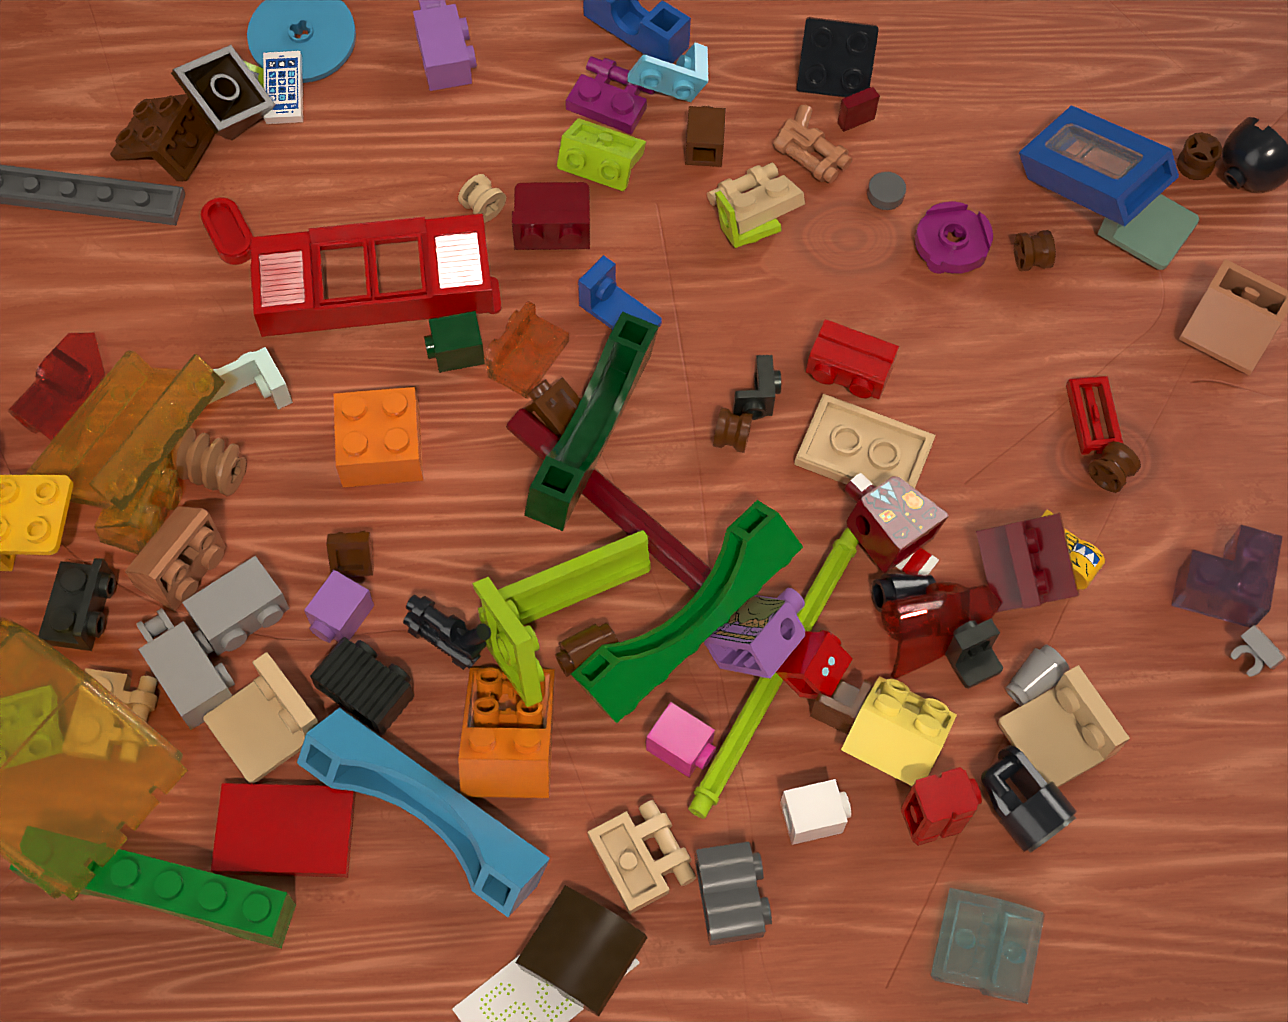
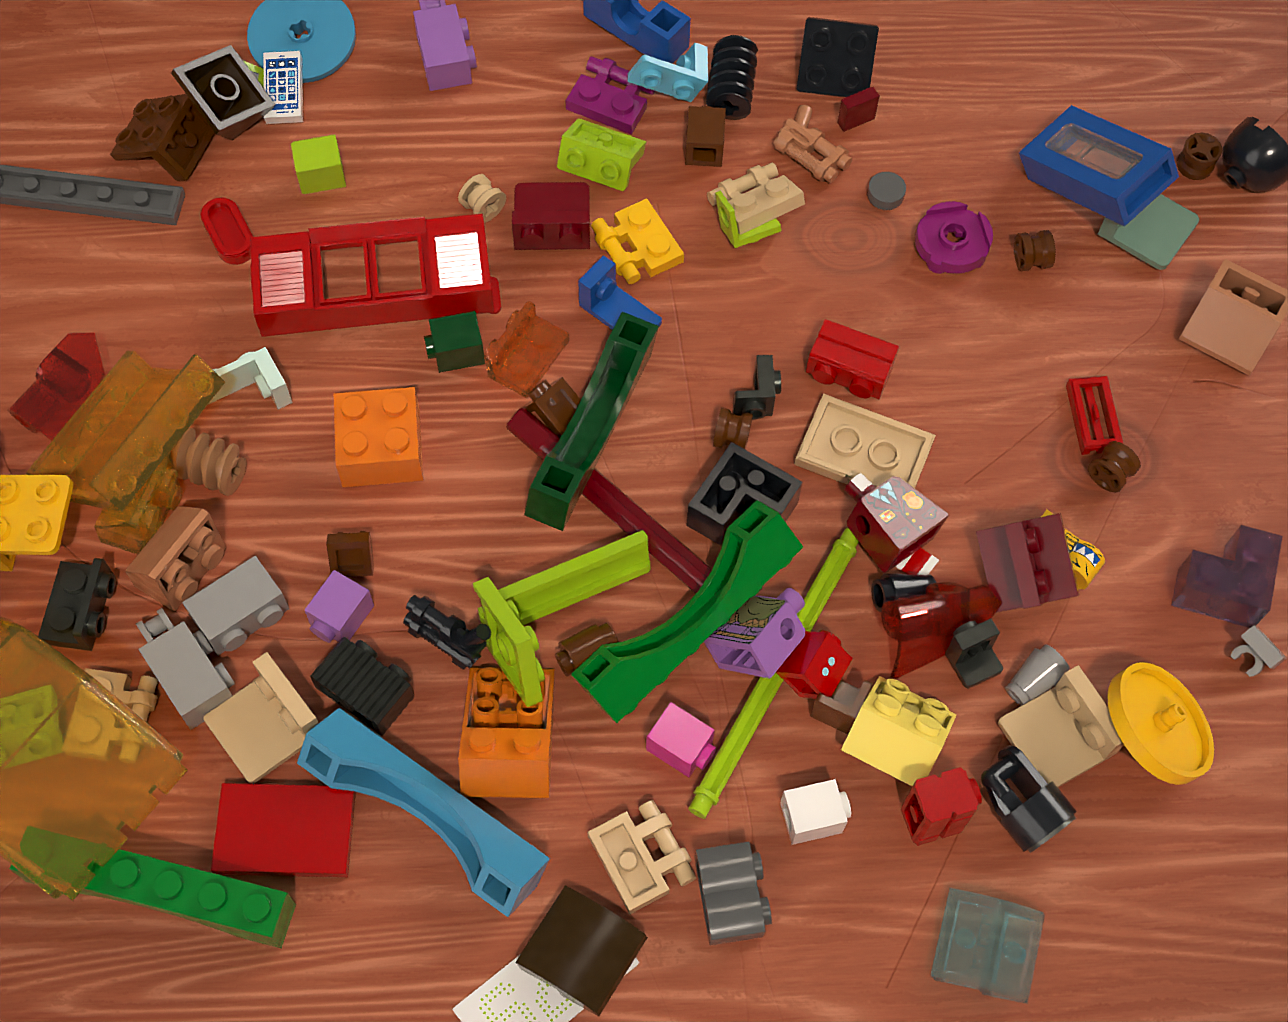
none -> lime panel [291,134,346,194]
none -> yellow plate [591,198,684,284]
none -> black brick [686,442,803,545]
none -> black piece [706,35,758,120]
none -> yellow piece [1108,662,1214,785]

